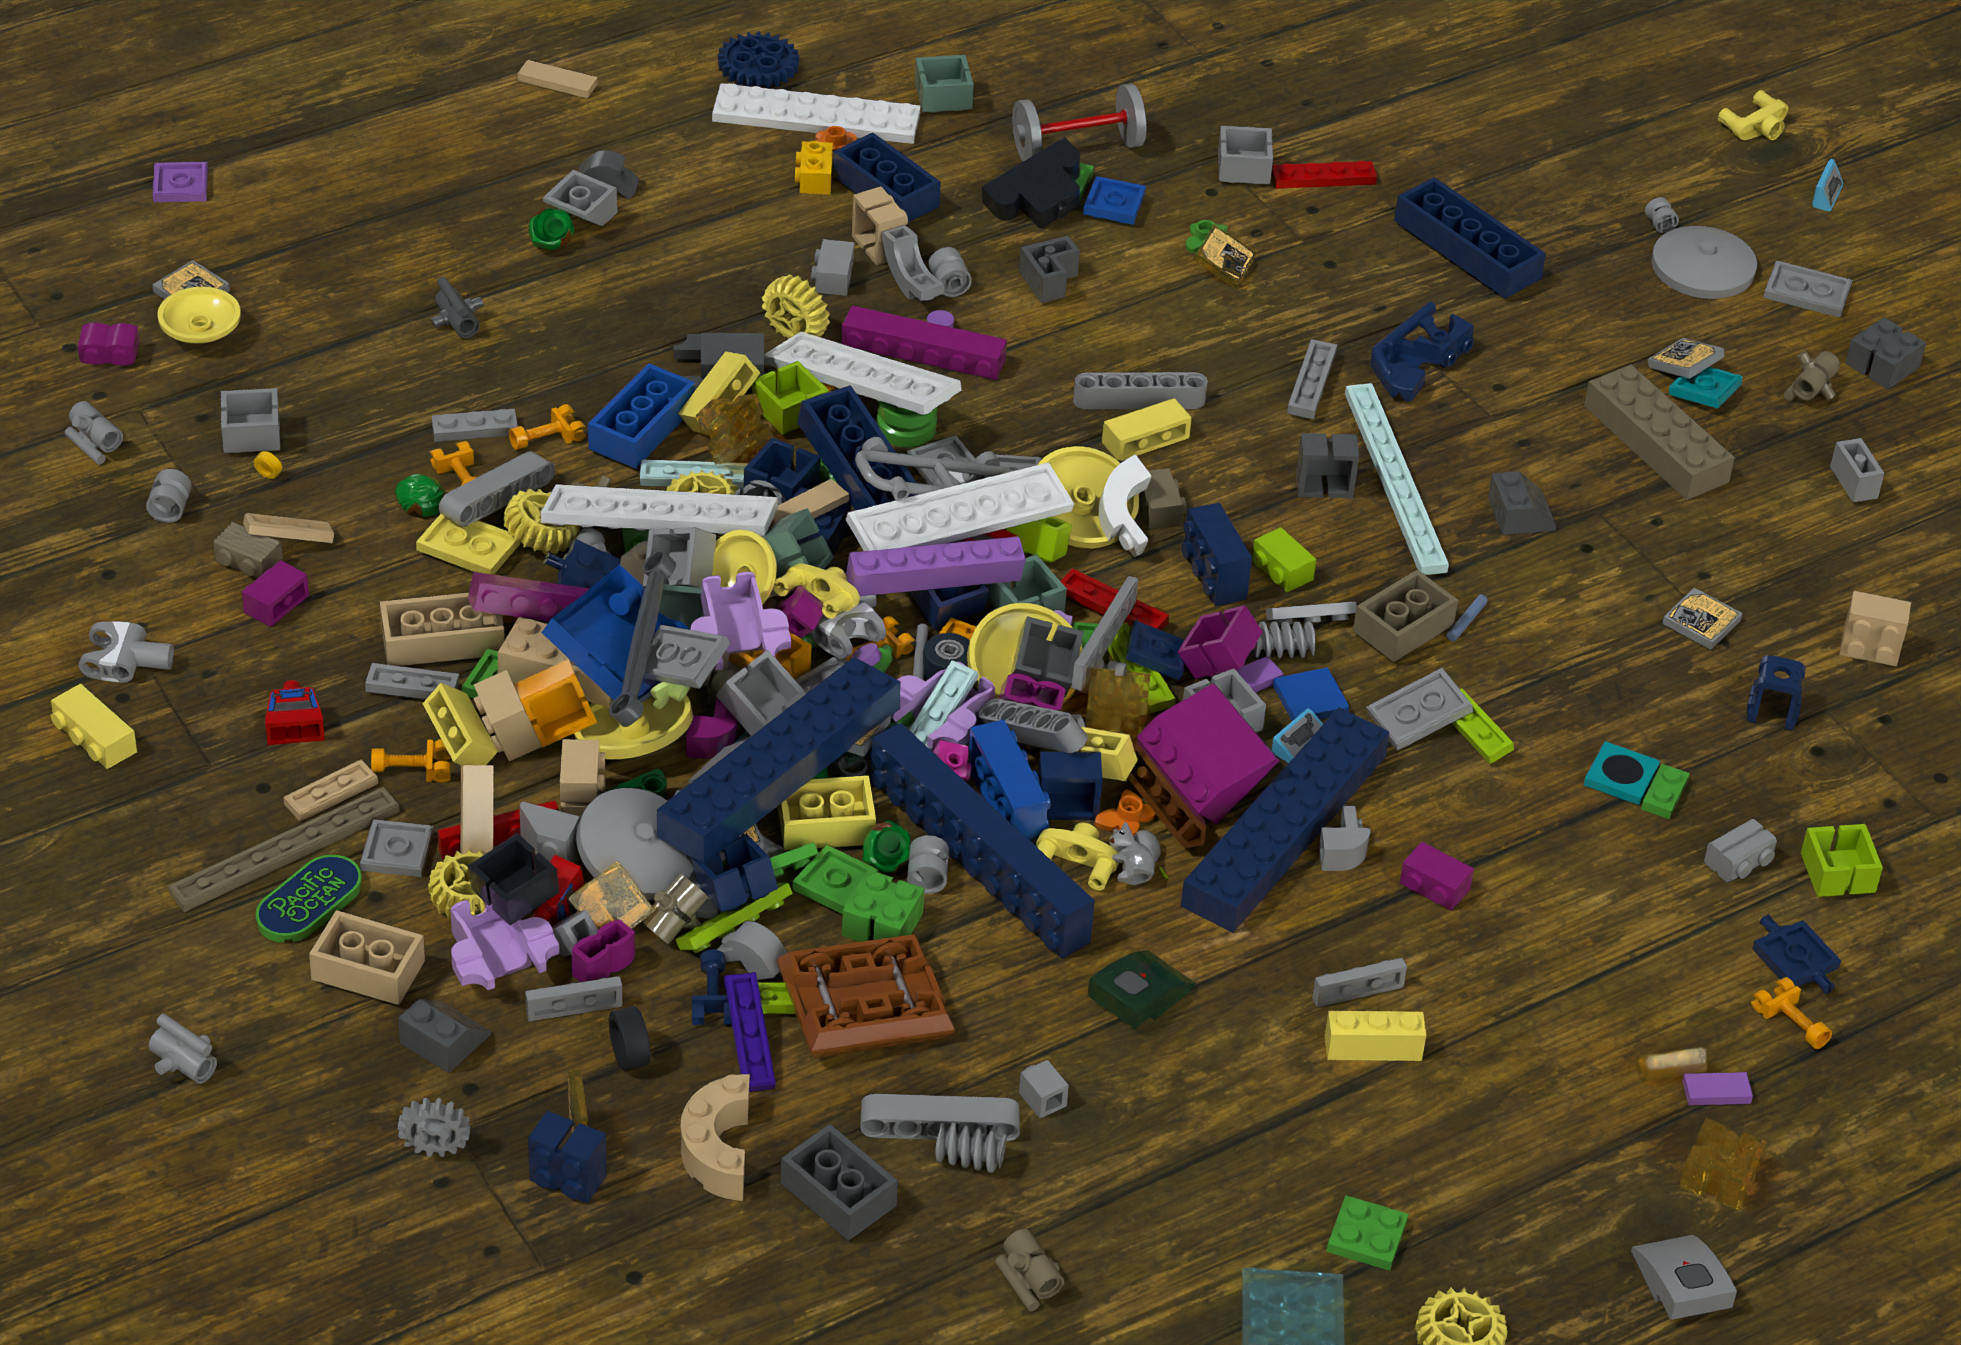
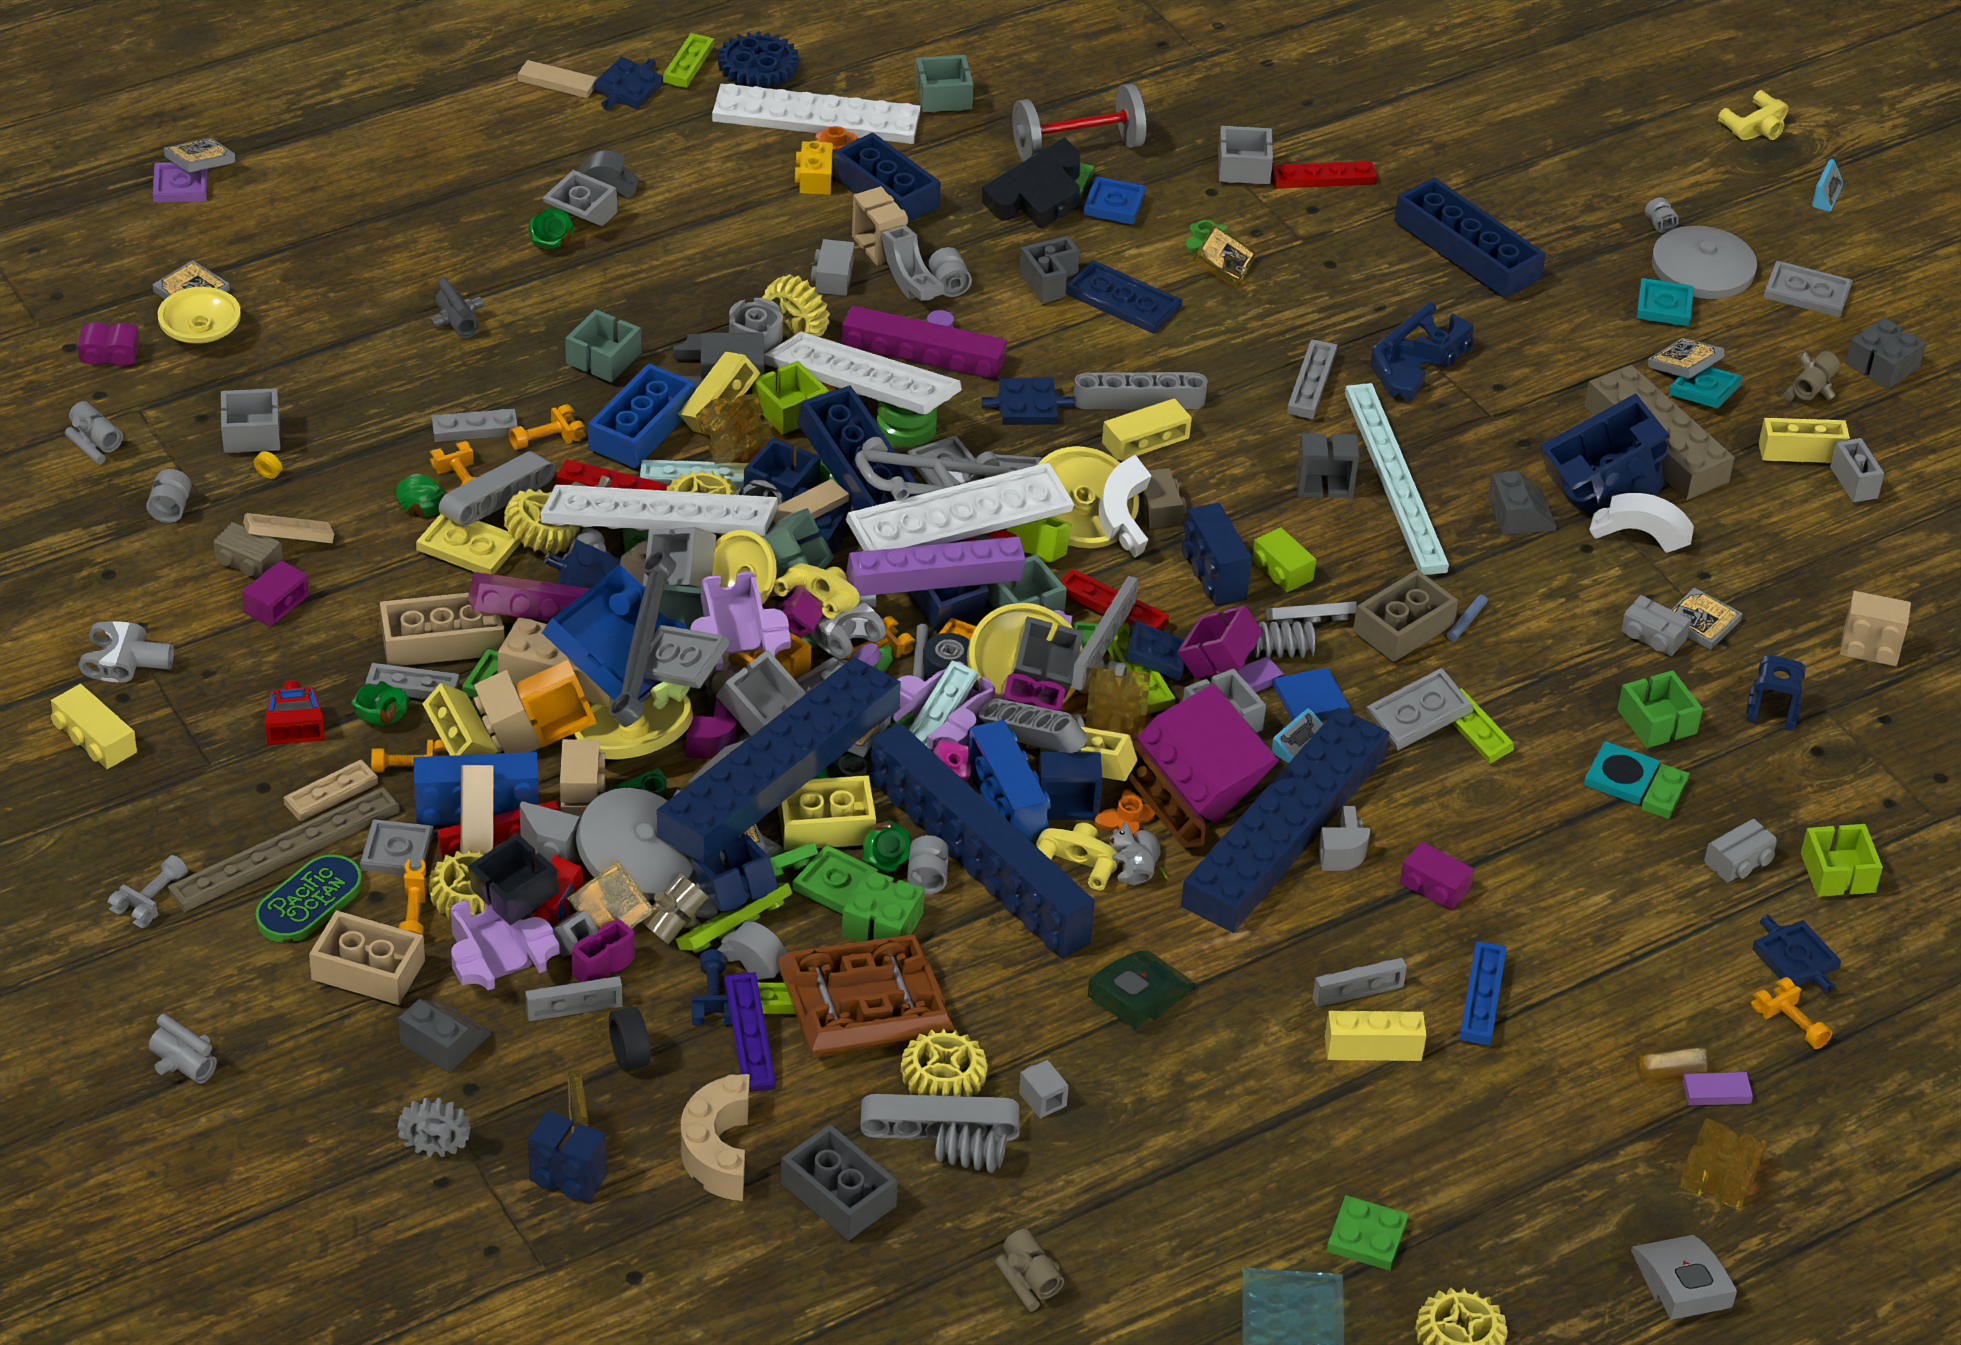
none -> light grey bar [108,855,188,928]
none -> tile [164,138,235,173]
none -> green hair [351,680,409,726]
none -> light orange bar [399,858,428,935]
none -> blue brick [414,752,539,826]
none -> red plate [556,459,670,491]
none -> sand green piece [565,309,641,382]
none -> dark blue plate [594,56,663,110]
none -> lime plate [663,33,714,88]
none -> light grey brick [729,298,783,354]
none -> light yellow gear [901,1028,988,1097]
none -> dark blue plate [981,377,1075,425]
none -> dark blue tile [1065,260,1182,334]
none -> blue plate [1459,941,1507,1046]
none -> dark blue brick [1539,393,1670,513]
none -> white arch [1590,493,1694,553]
none -> bright green piece [1617,670,1703,748]
none -> light grey brick [1621,595,1691,657]
none -> teal plate [1636,278,1694,326]
none -> light yellow brick [1759,418,1850,463]

